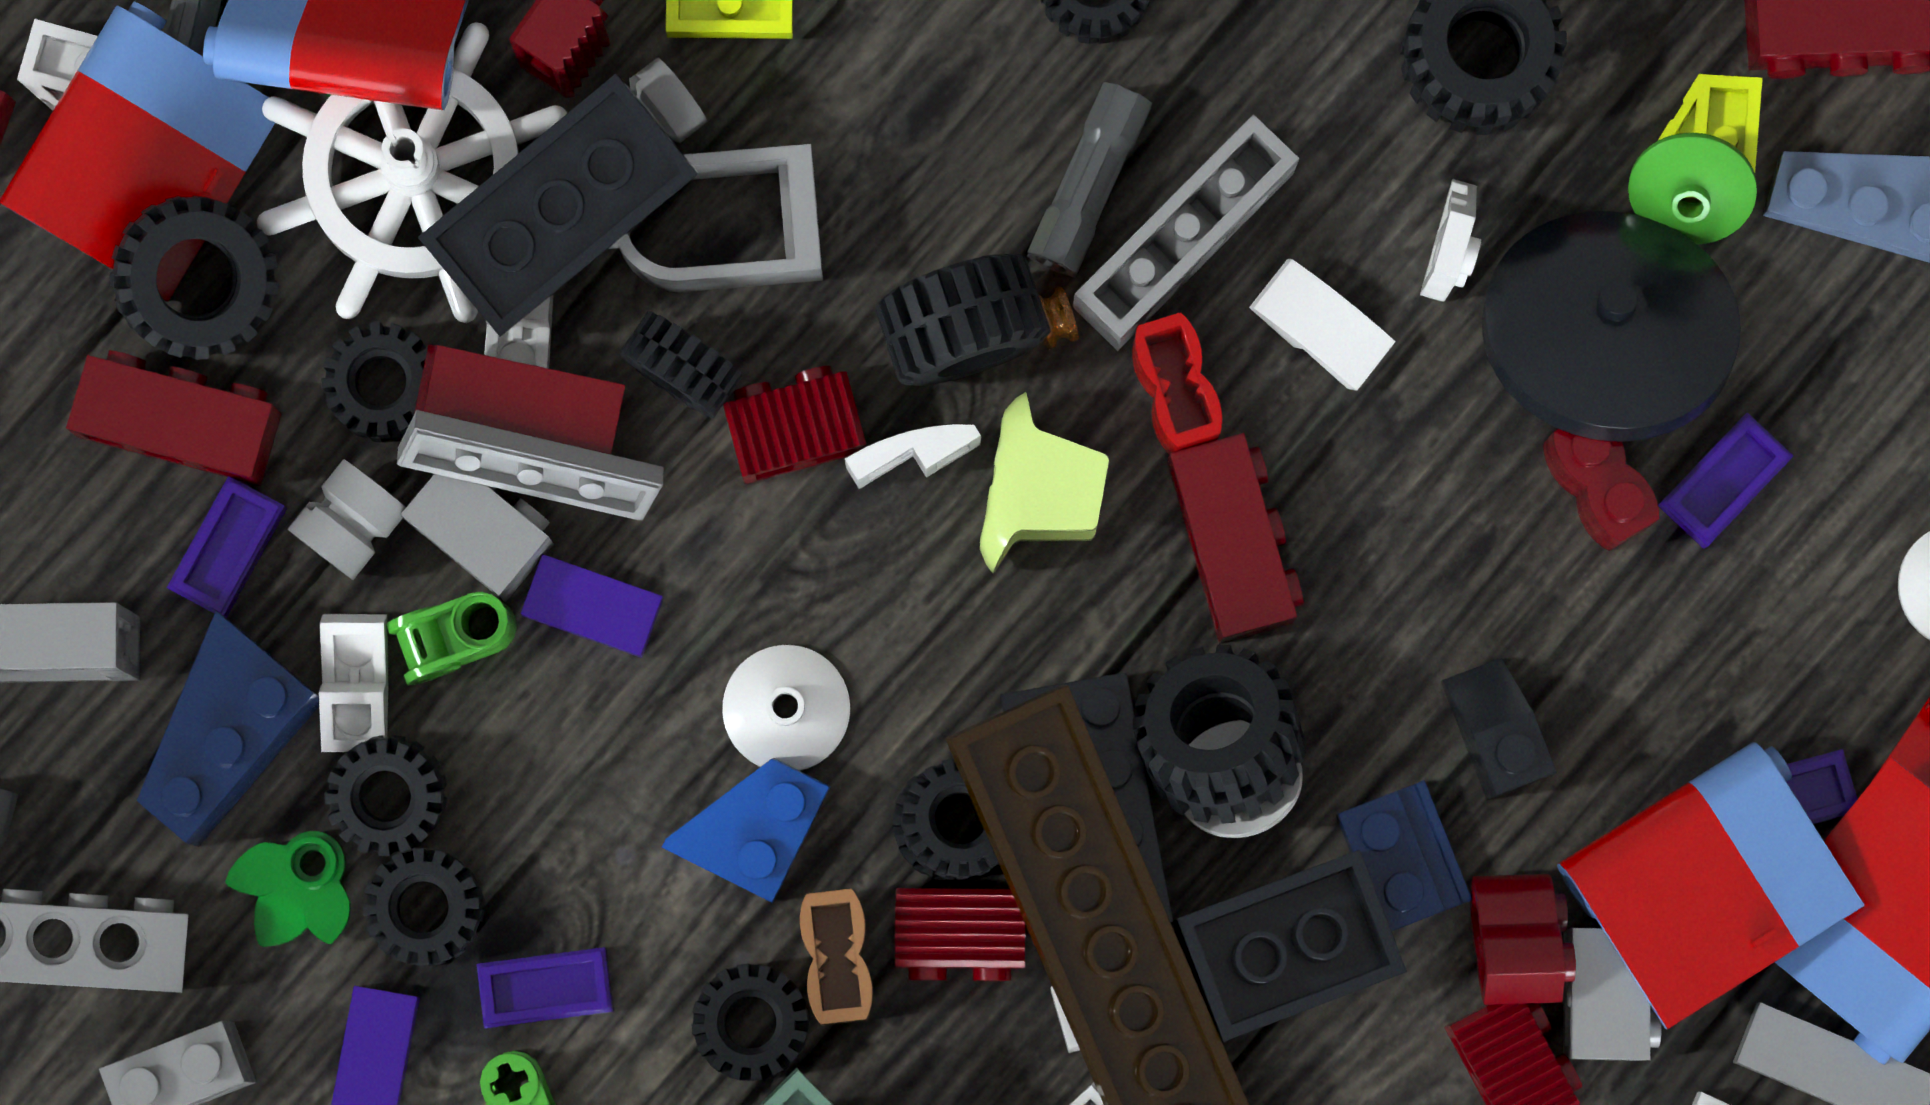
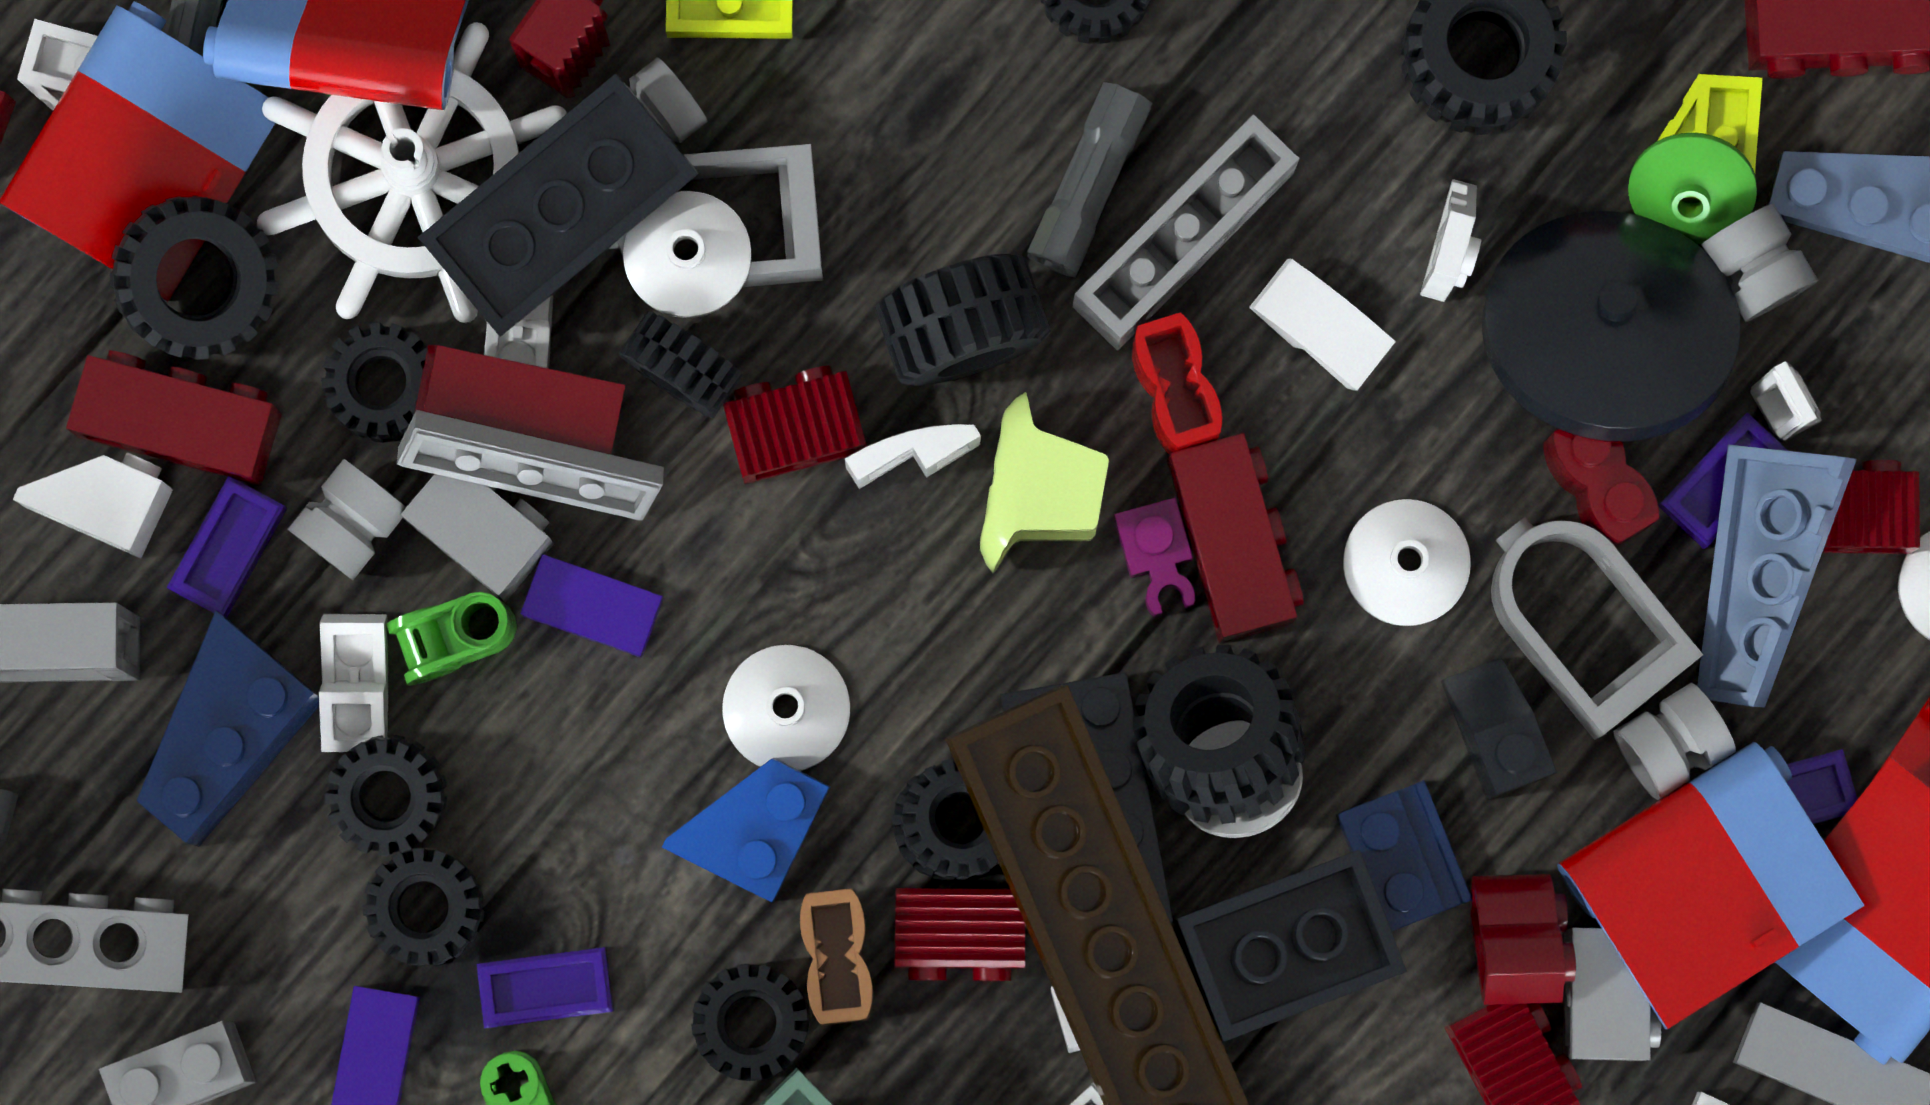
green plate [225,831,351,947] -> none
clear orange bush [1038,286,1079,350] -> none
none -> white slope [13,453,173,558]
none -> white dish [623,191,751,318]
none -> magenta plate [1113,497,1195,618]
none -> white dish [1343,499,1471,626]
none -> light grey window [1491,517,1703,740]
none -> light grey wheel [1613,682,1736,800]
none -> sand blue wing [1697,445,1857,708]
none -> light grey wheel [1701,204,1819,322]
none -> white slope [1750,361,1822,443]
none -> dark red brick [1822,460,1920,554]

